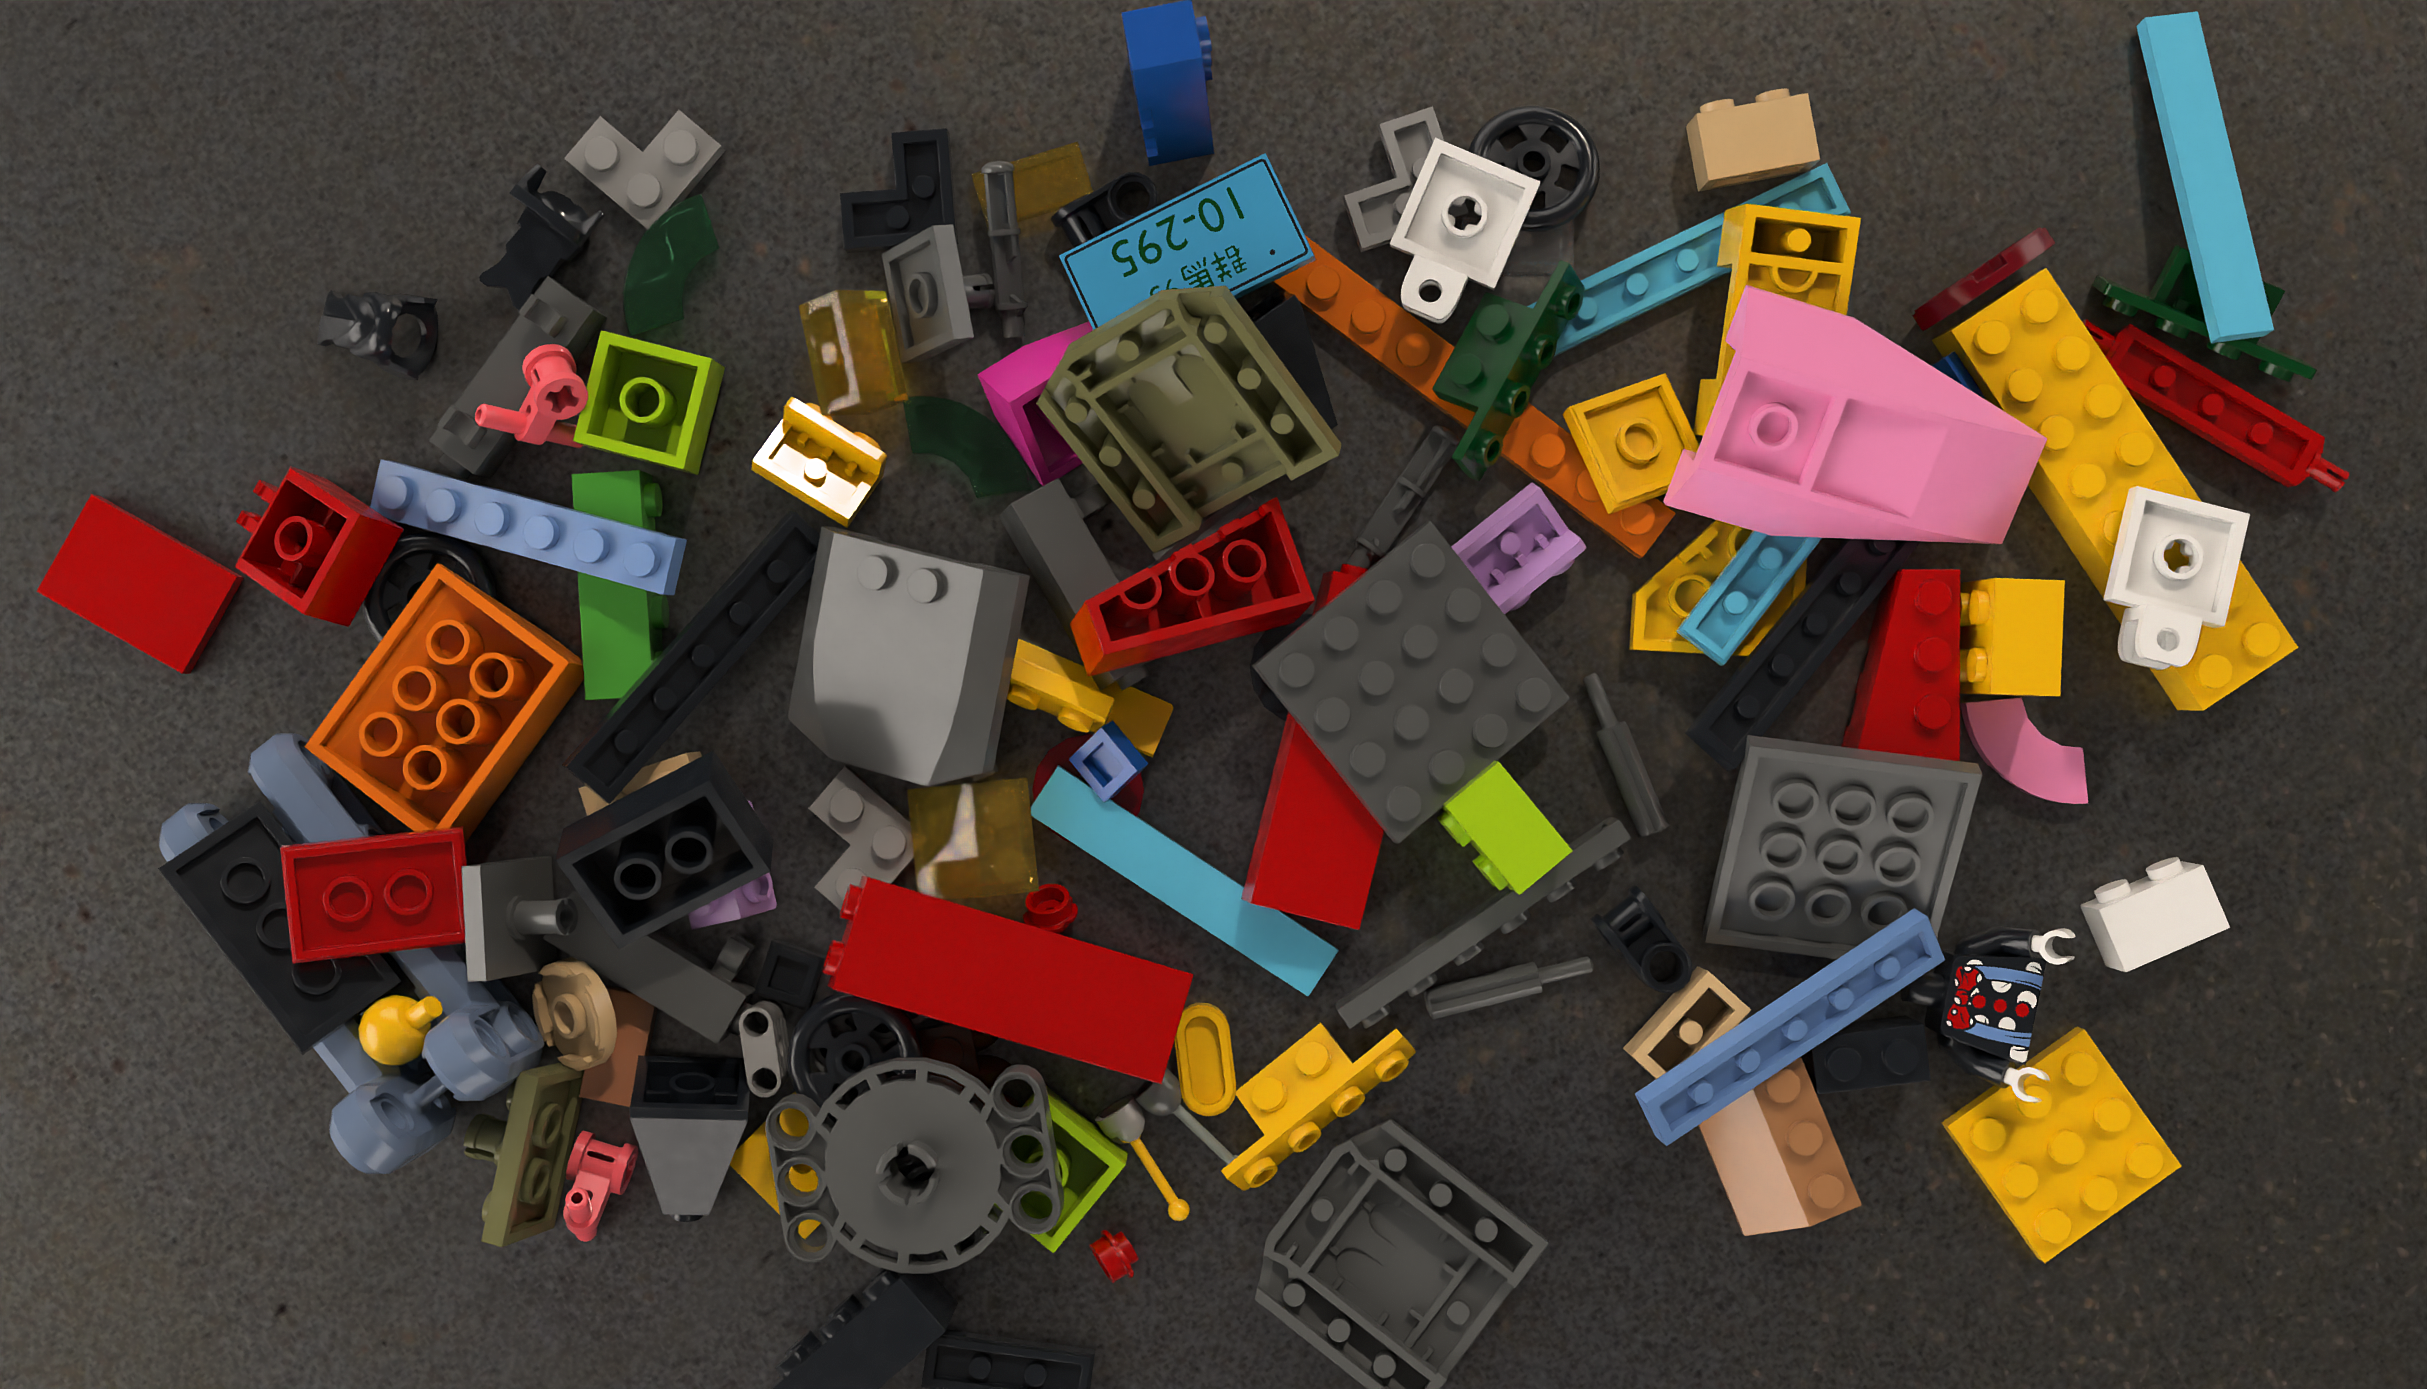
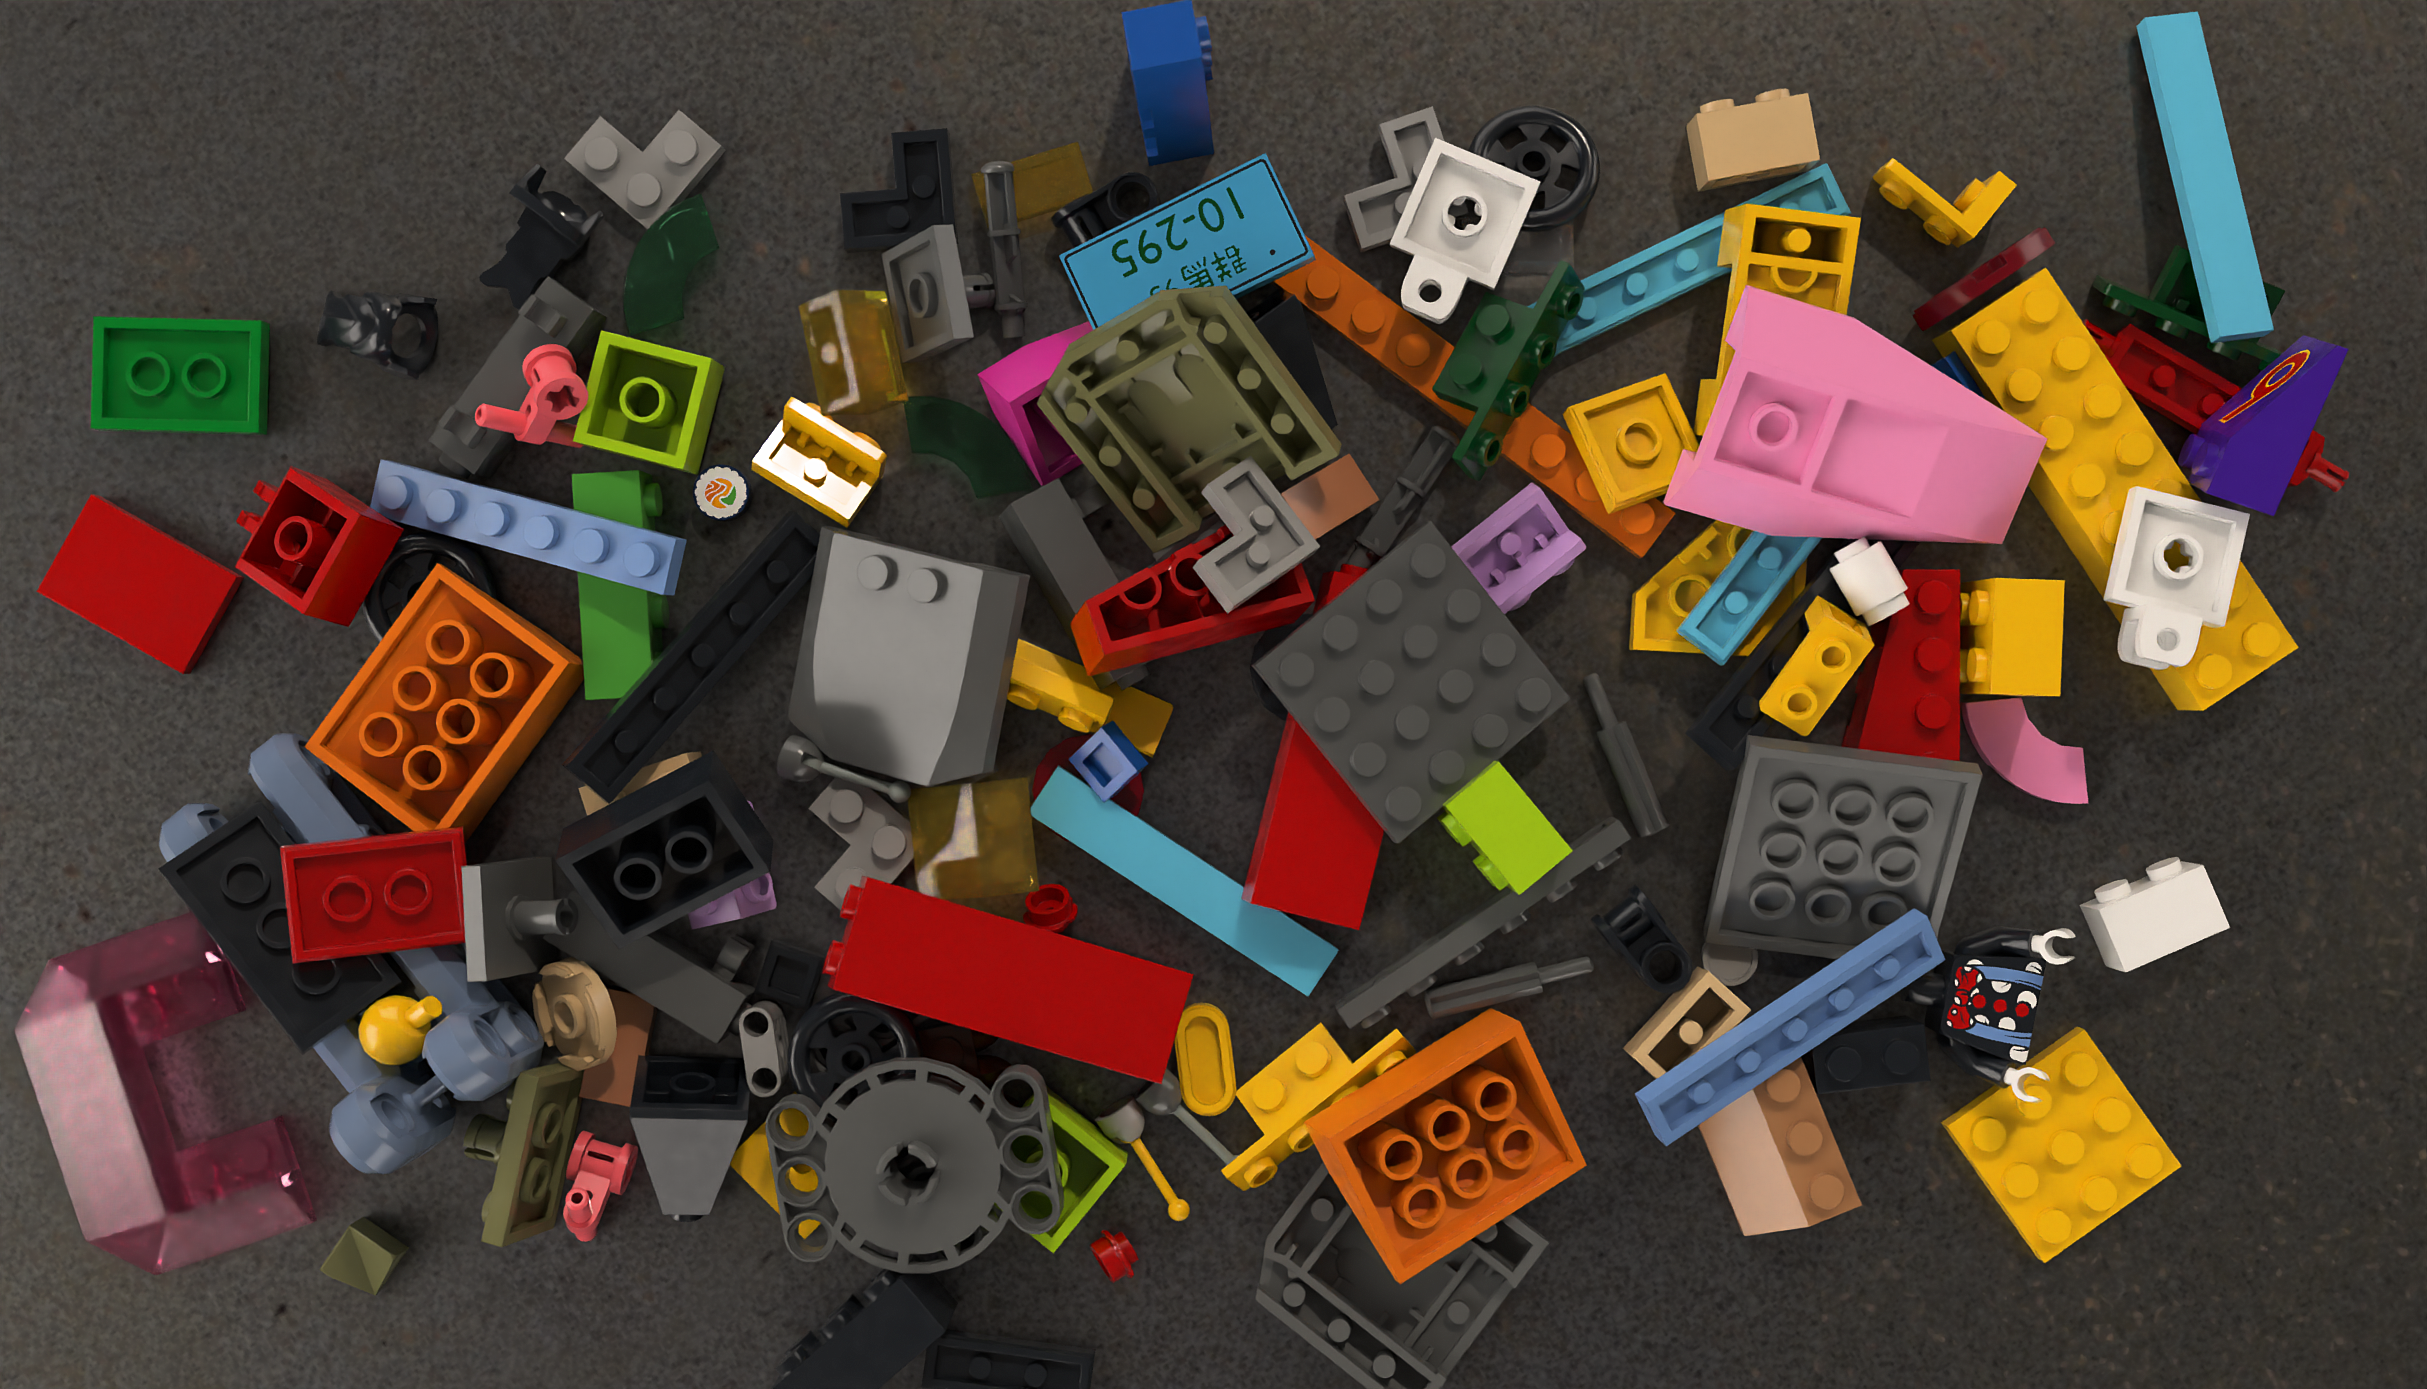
none -> clear pink slope [14,912,317,1276]
none -> green plate [90,316,270,435]
none -> olive slope [320,1217,409,1295]
none -> tile [693,464,752,522]
none -> hinge [777,735,911,803]
none -> light grey plate [1192,456,1320,614]
none -> nougat tile [1281,453,1380,540]
none -> orange slope [1304,1008,1587,1284]
none -> light grey piece [1701,943,1758,986]
none -> yellow bracket [1759,595,1874,736]
none -> white brick [1829,536,1910,626]
none -> yellow bracket [1873,158,2017,248]
none -> dark purple slope [2178,335,2349,516]

